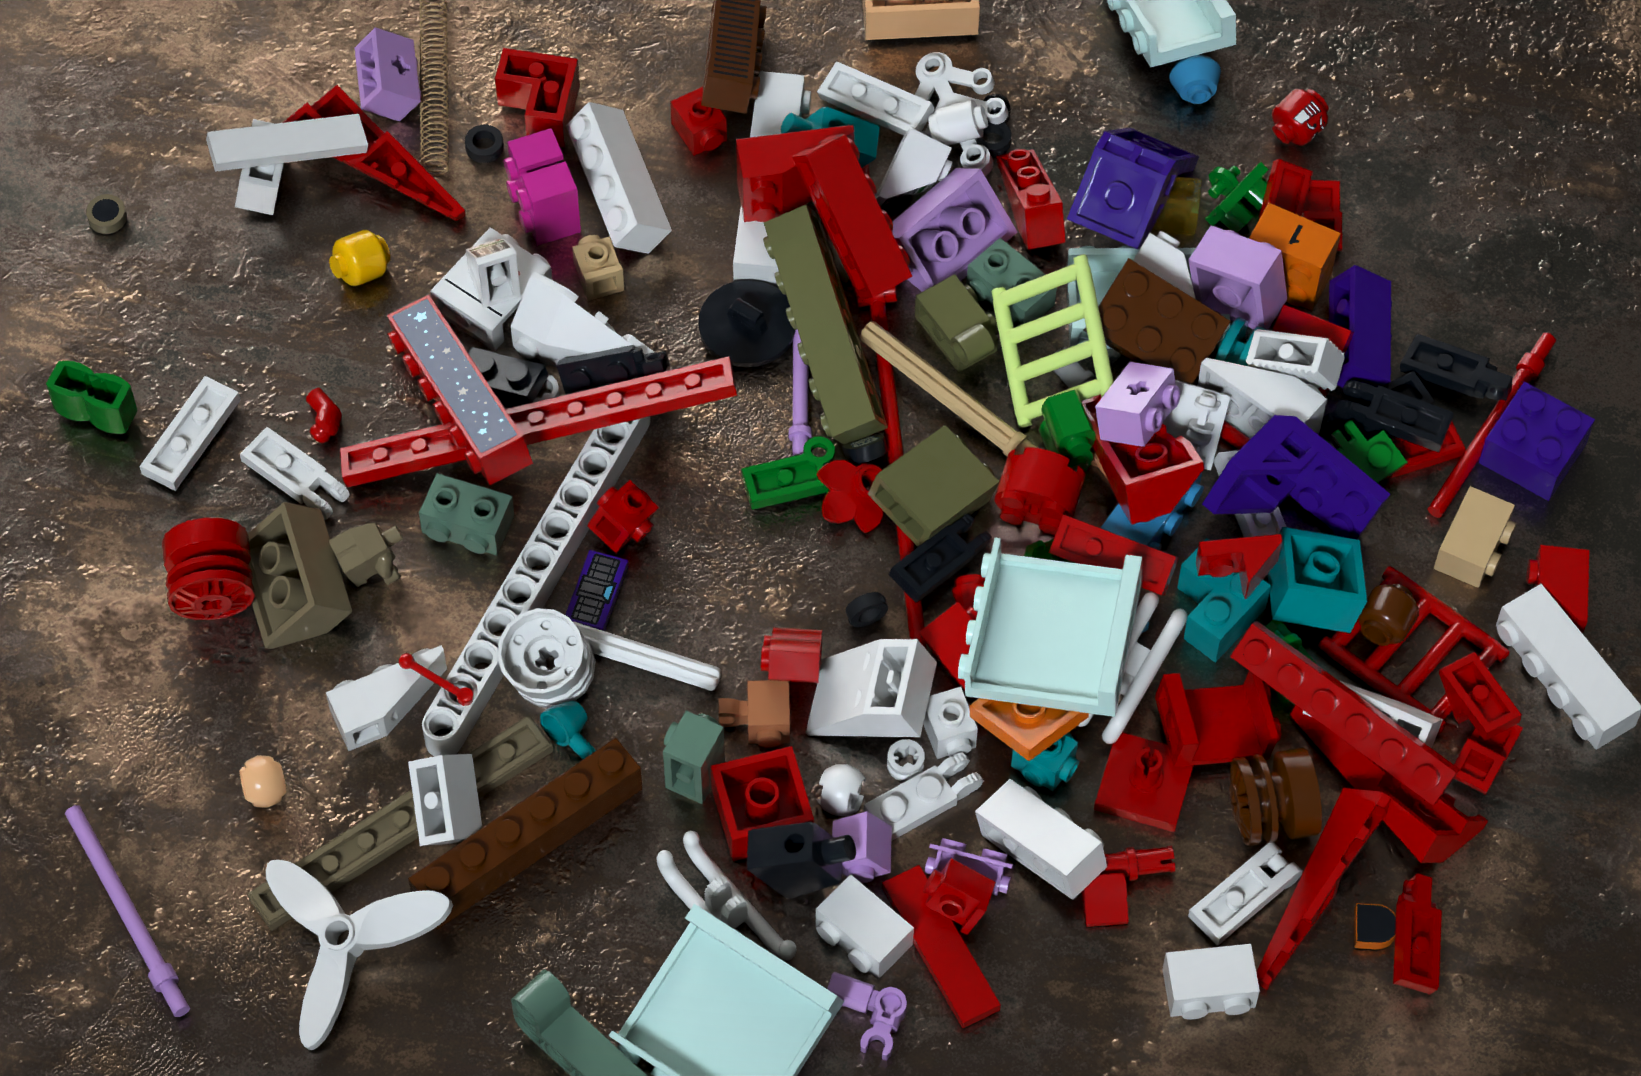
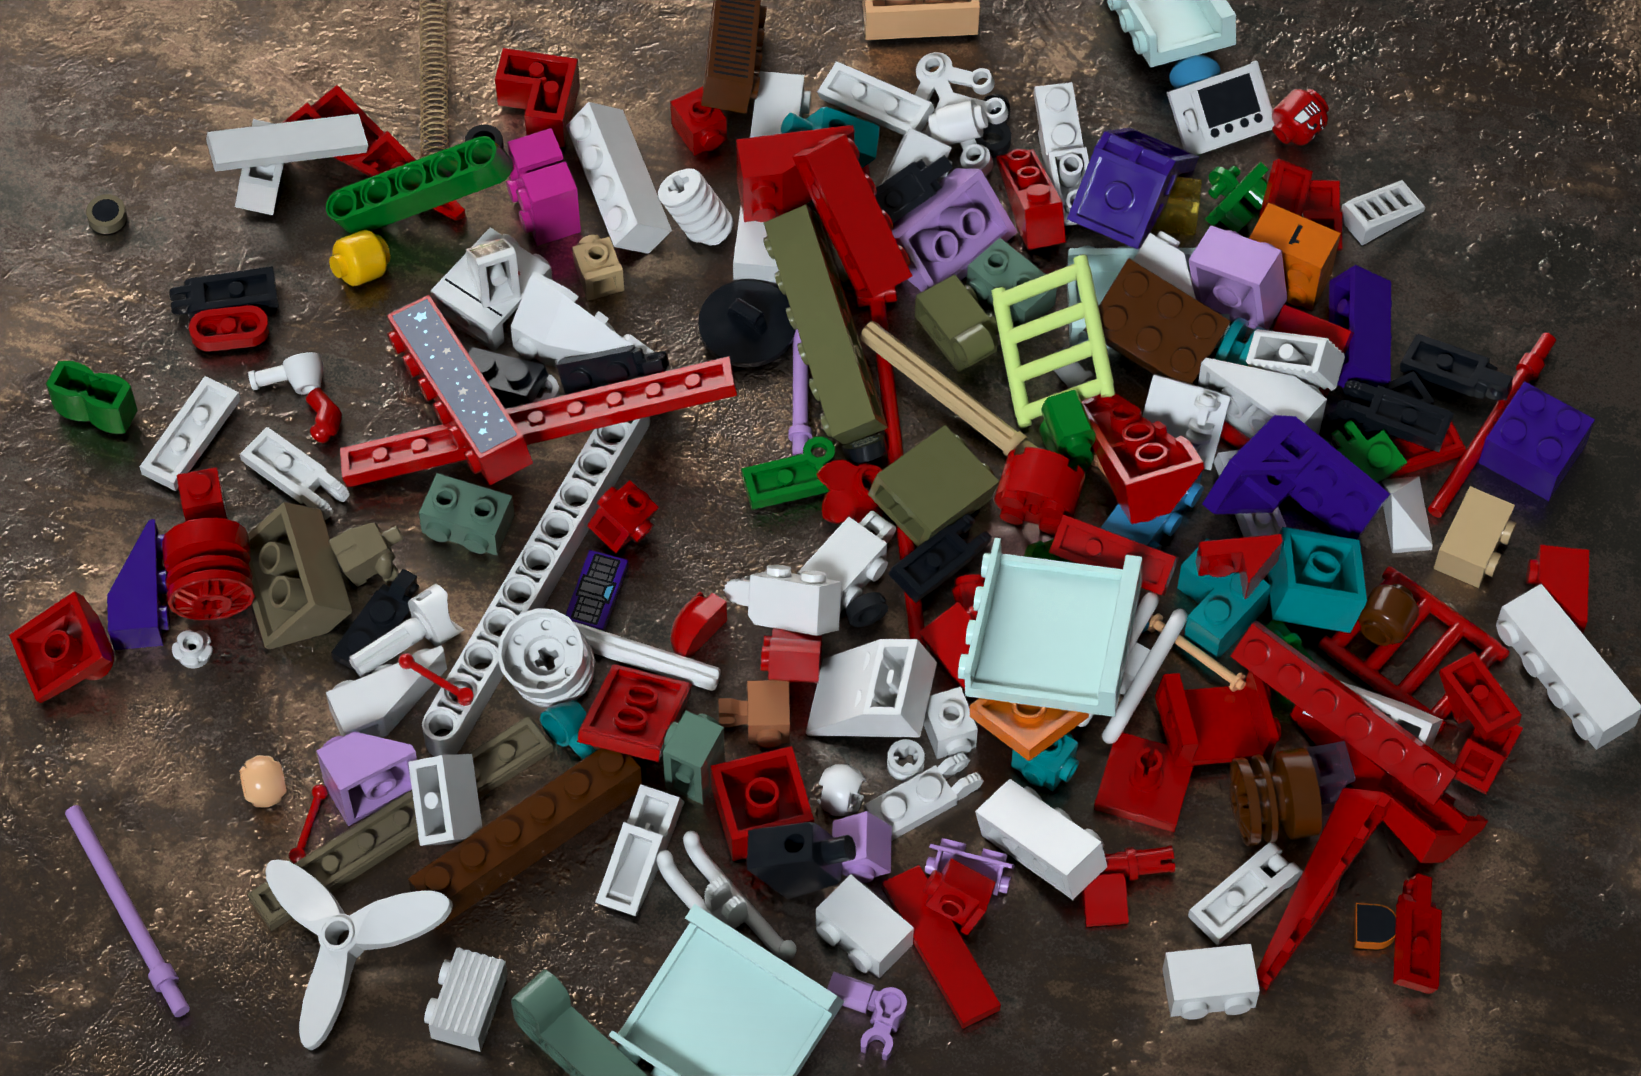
lavender brick [355,27,421,122] -> none
lavender brick [1095,362,1180,447] -> none
none -> red slope [9,591,114,703]
none -> dark purple slope [107,519,170,650]
none -> black hinge [169,266,279,319]
none -> white plate [172,630,213,669]
none -> red brick [177,467,228,521]
none -> red plate [189,305,270,351]
none -> white bar [248,352,323,394]
none -> red hinge [289,784,328,864]
none -> lavender slope [317,731,417,826]
none -> green beam [326,136,513,234]
none -> black hinge [331,569,419,676]
none -> white piece [349,584,464,678]
none -> white brick [424,947,508,1052]
none -> red tile [577,664,692,762]
none -> white slope [595,784,684,917]
none -> white piece [658,168,733,246]
none -> red brick [670,591,727,658]
none -> white hinge [723,565,842,636]
none -> white brick [798,511,896,613]
none -> black hinge [875,155,953,223]
none -> white slope [1033,82,1089,226]
none -> light nougat axle [1148,613,1246,692]
none -> white container [1166,61,1274,155]
none -> clear purple brick [1305,741,1356,805]
none -> white slope [1341,180,1425,246]
none -> white slope [1379,476,1433,553]

